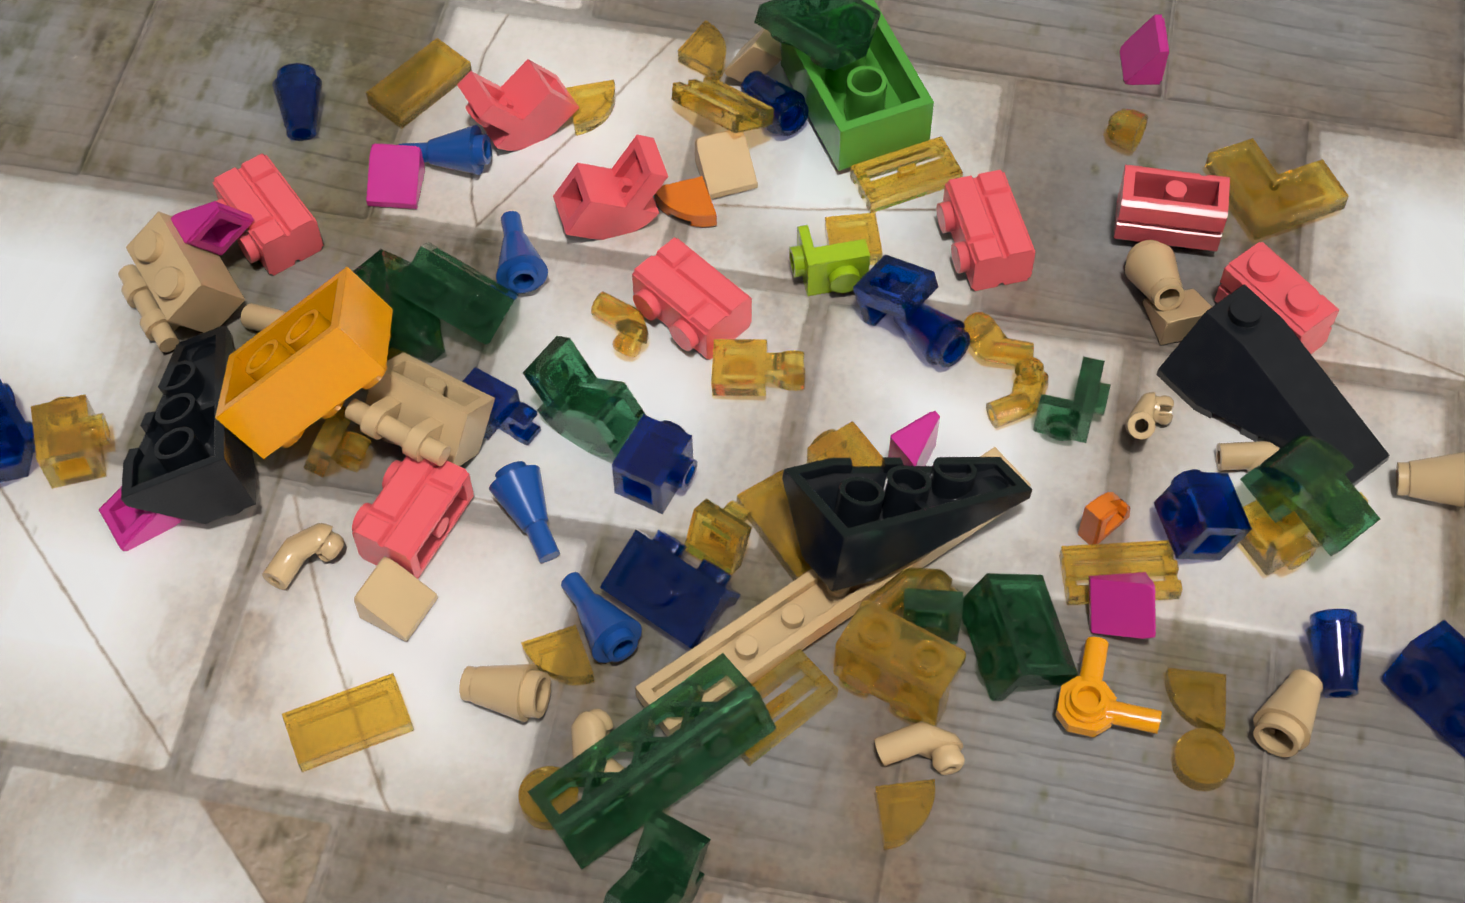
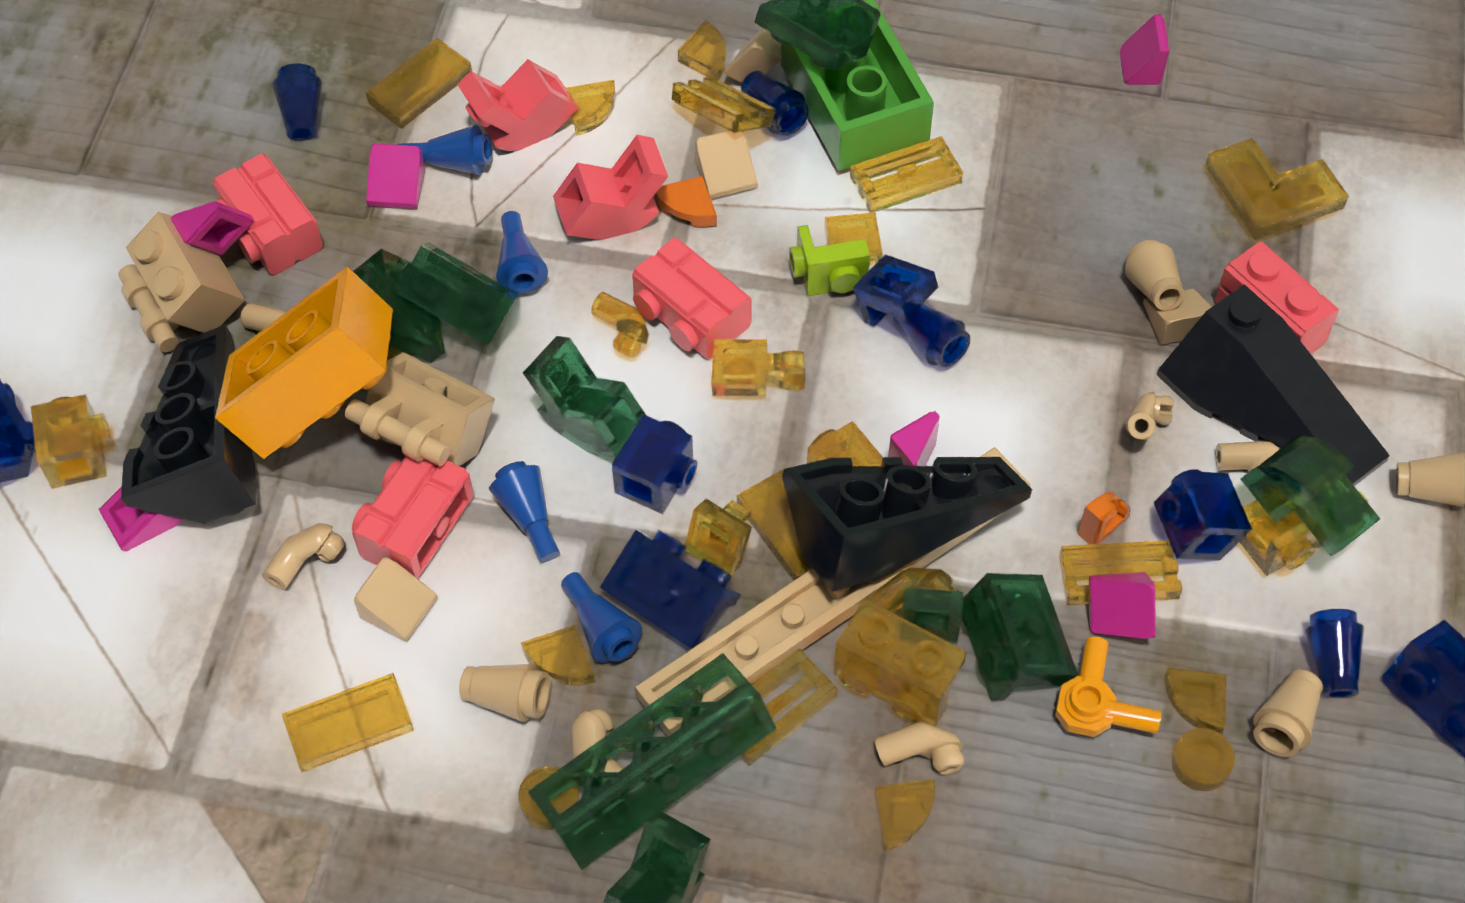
clear yellow tile [304,406,371,477] -> none
clear blue plate [462,367,541,445] -> none
coral brick [936,169,1036,291] -> none
clear yellow arm [962,312,1034,369] -> none
clear yellow arm [986,357,1049,428] -> none
clear green bracket [1033,356,1111,443] -> none
clear yellow hinge [1107,108,1148,152] -> none
coral brick [1113,164,1230,252] -> none

